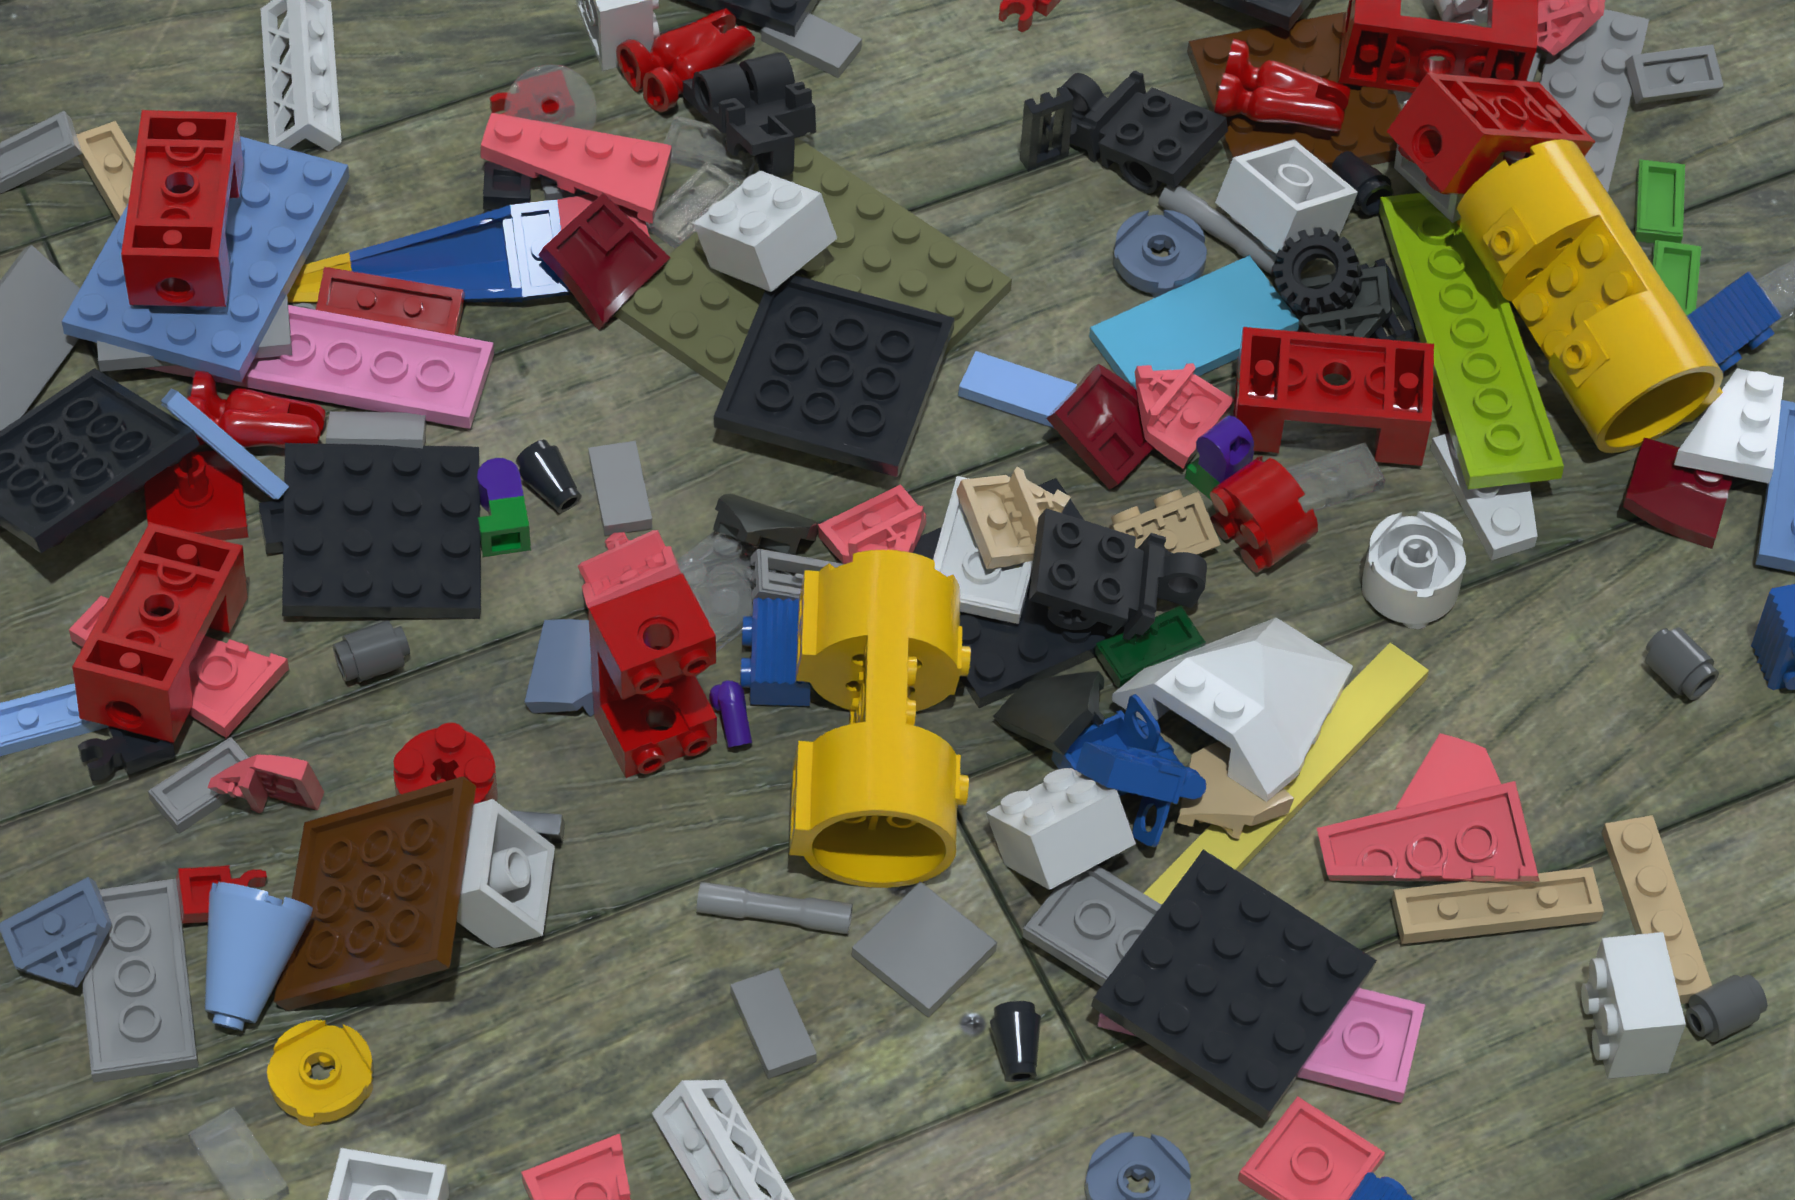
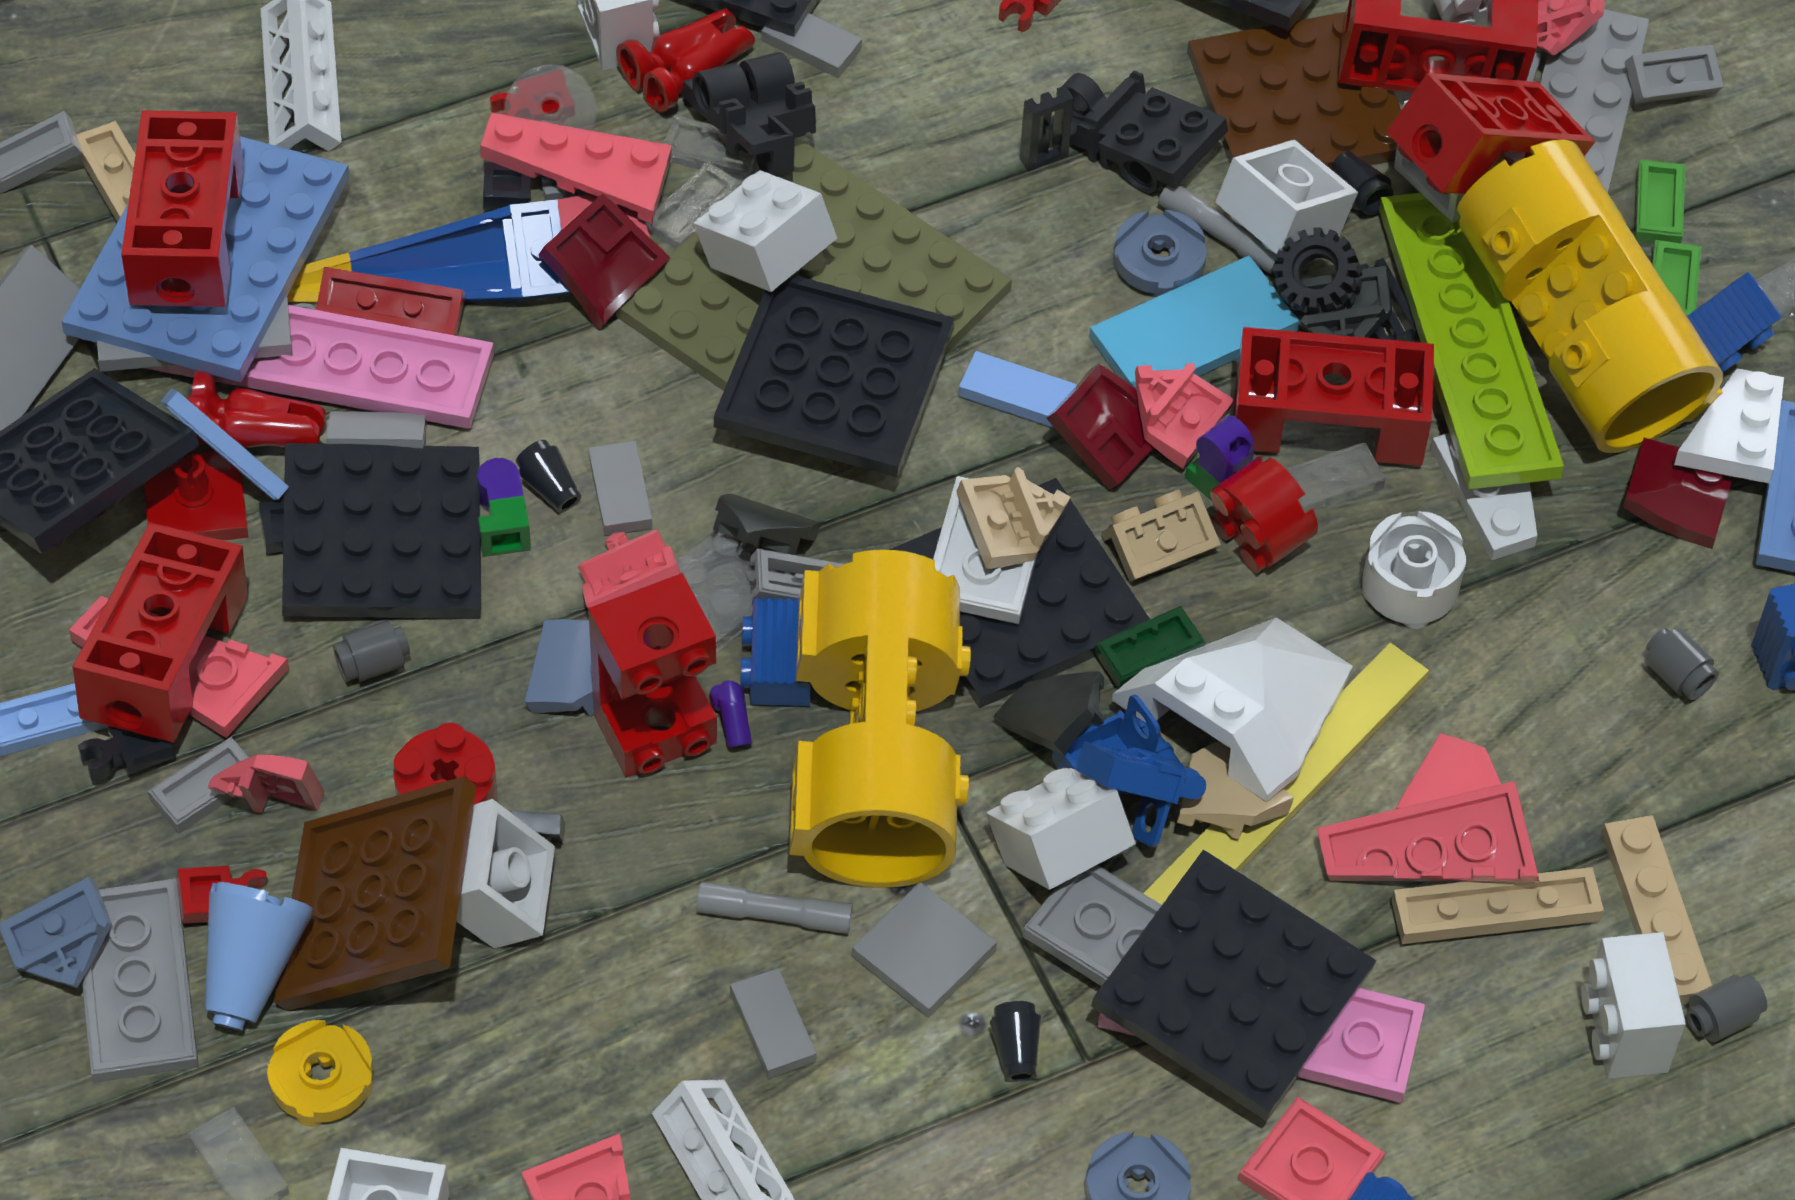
coral slope [818,484,926,564] -> none
black plate [1029,508,1207,640] -> none
red piece [1214,39,1351,132] -> none

